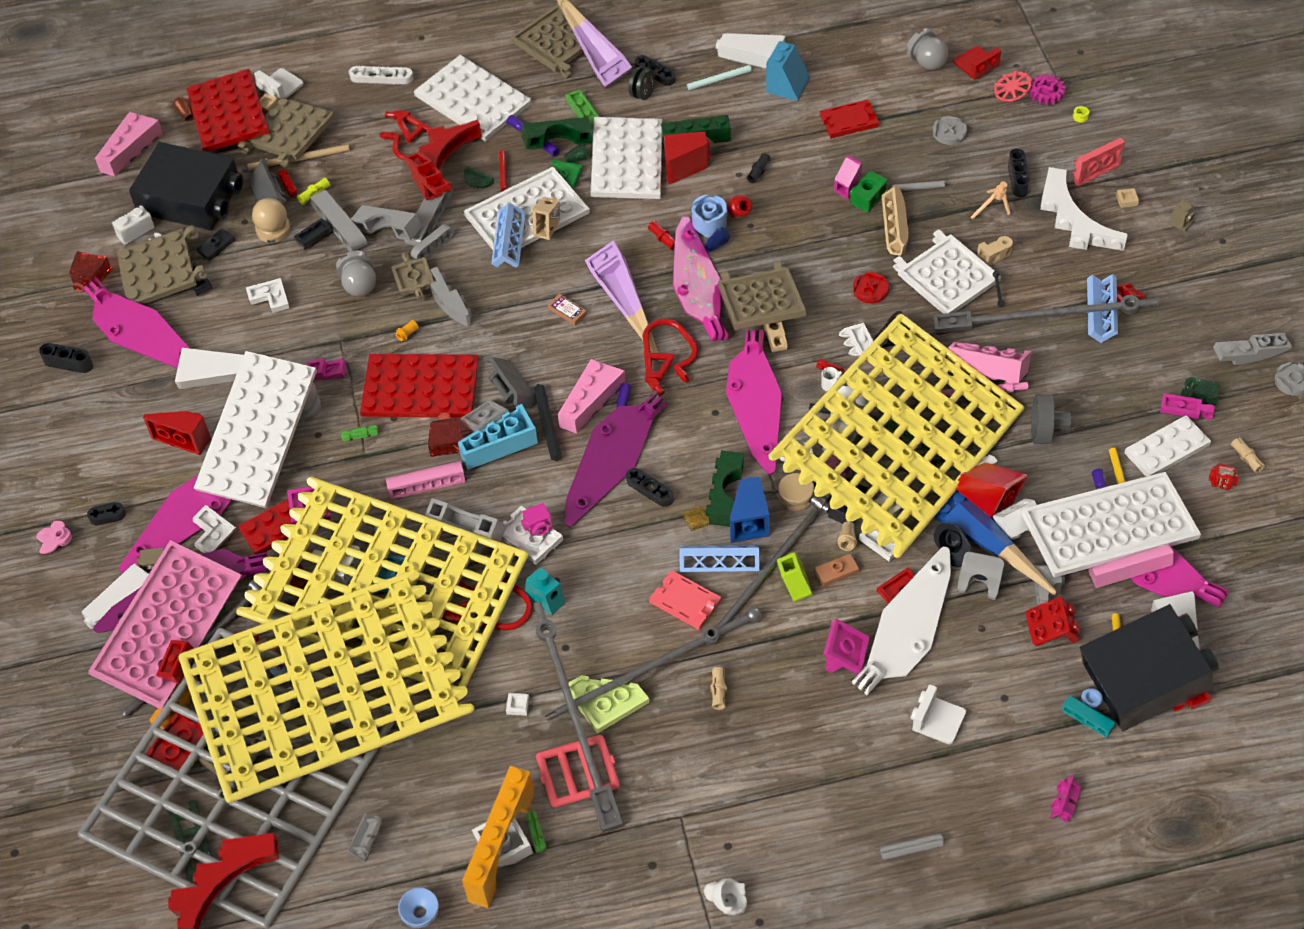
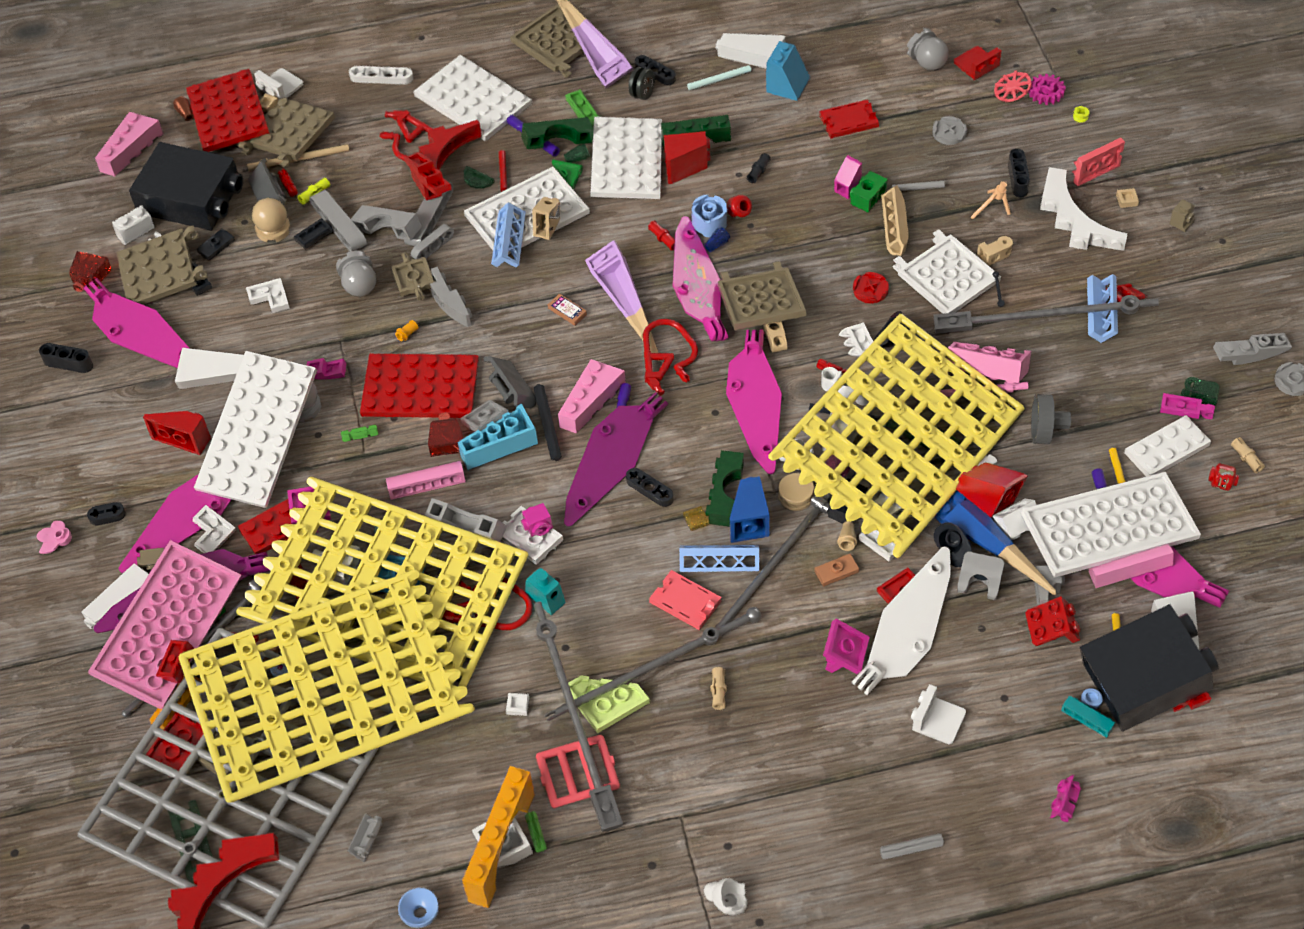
lime slope [777,552,813,602] -> none

